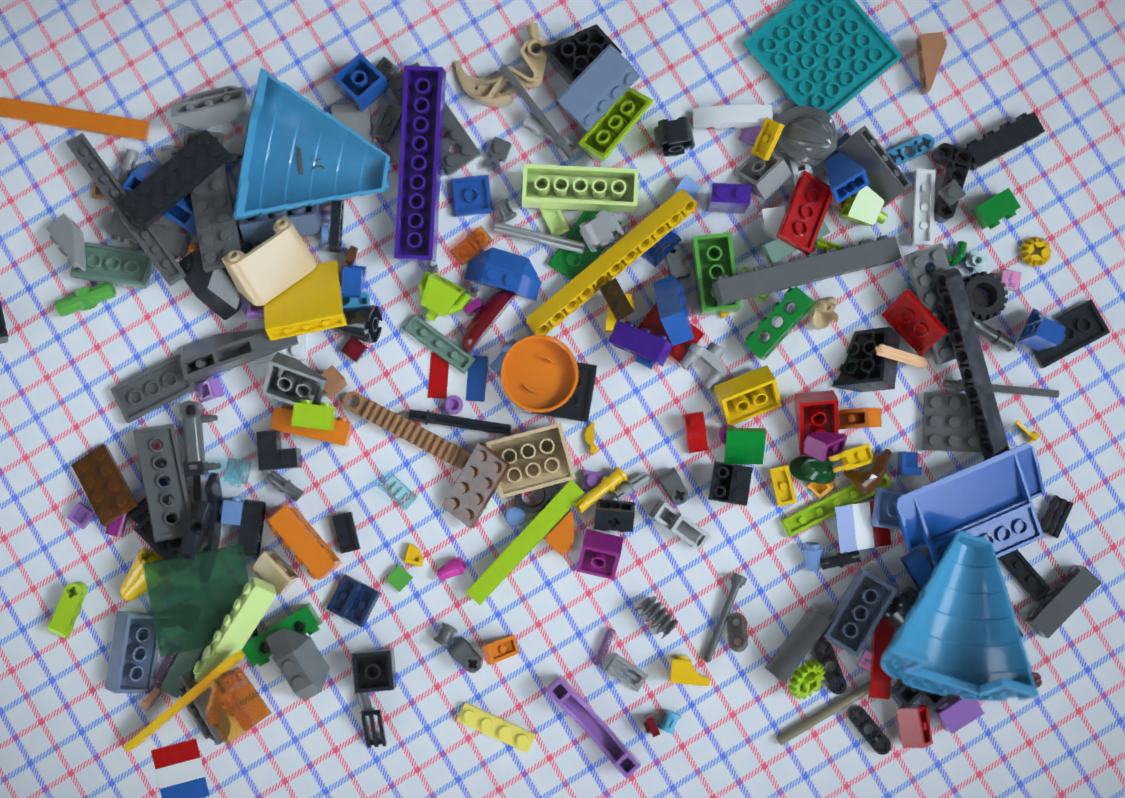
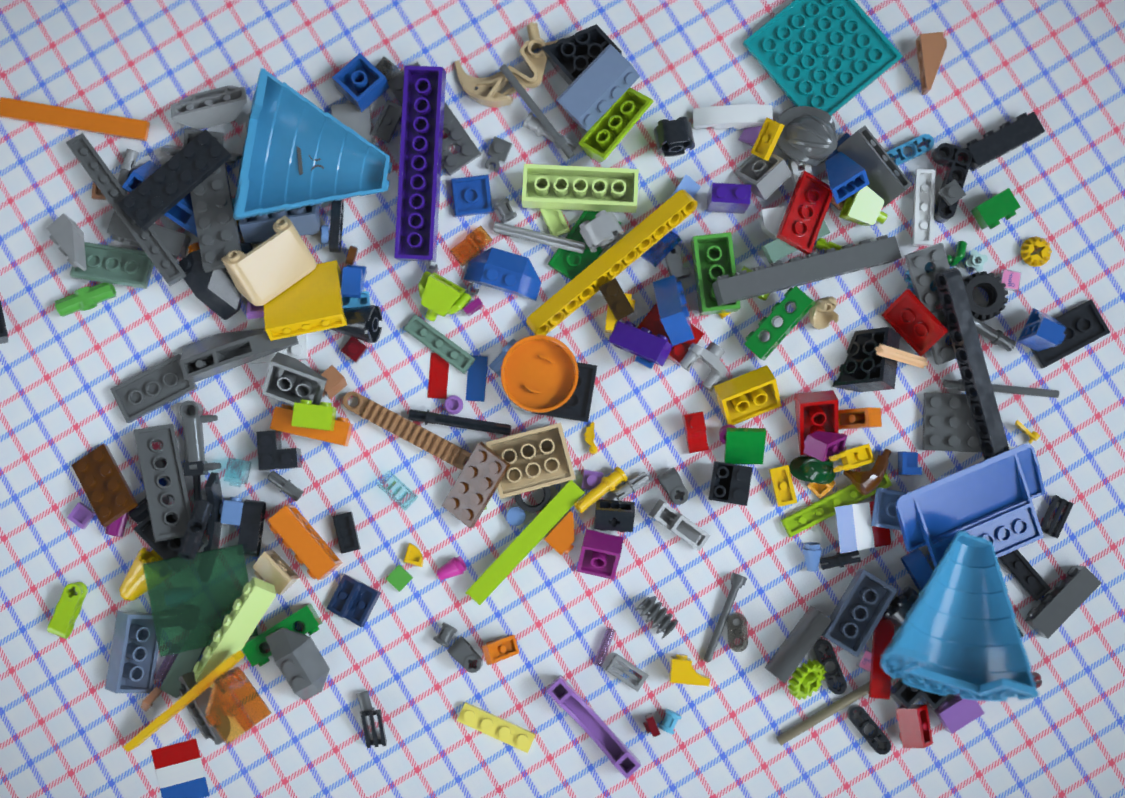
medium lavender slope [196,378,224,403] -> none
black brick [352,648,397,693] -> none
dark red brick [462,291,516,354] -> none

